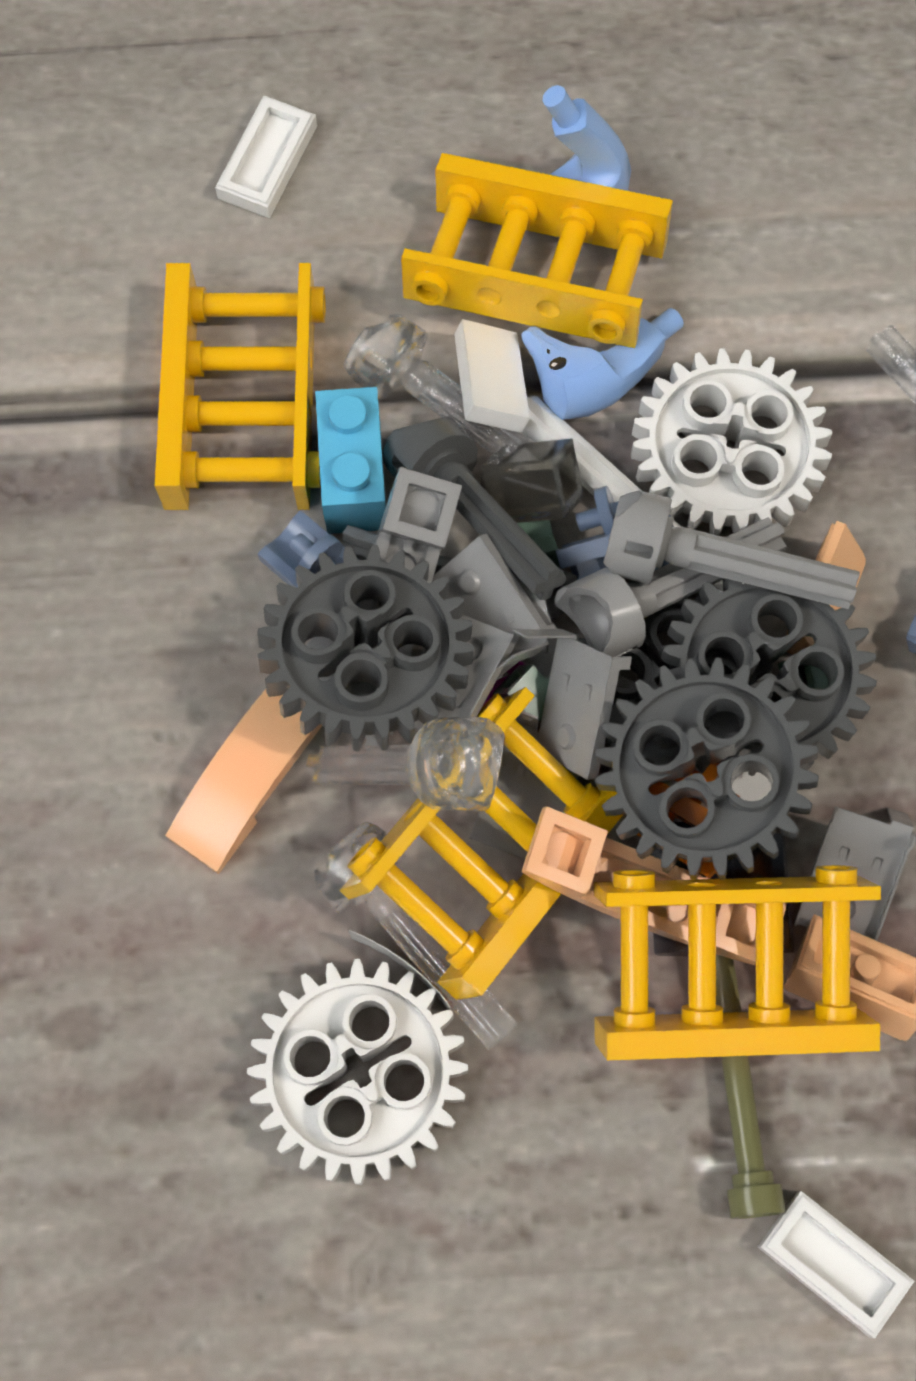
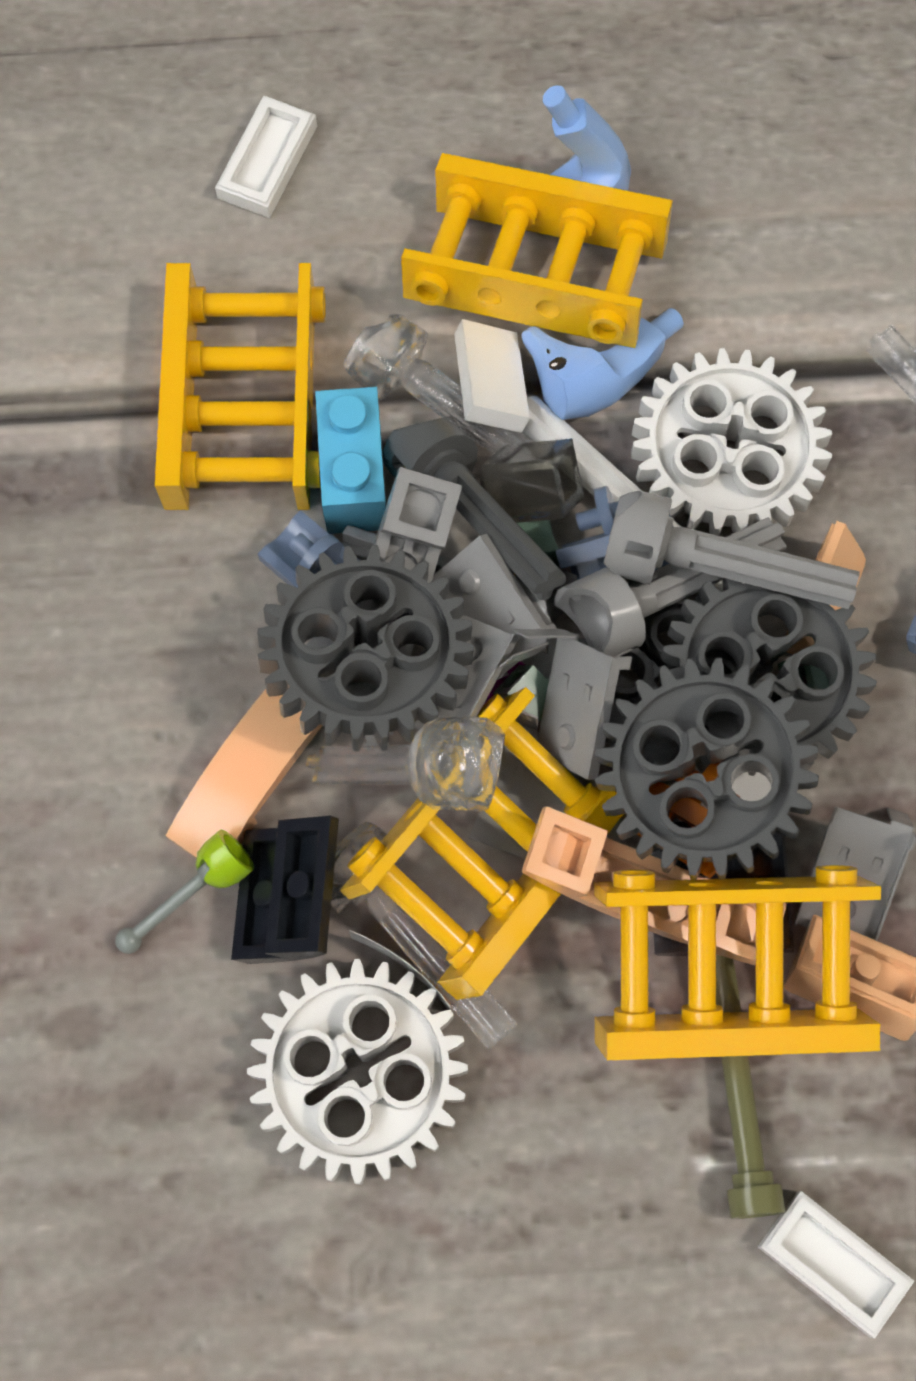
none -> hinge [115,829,254,954]
none -> black slope [231,815,339,964]

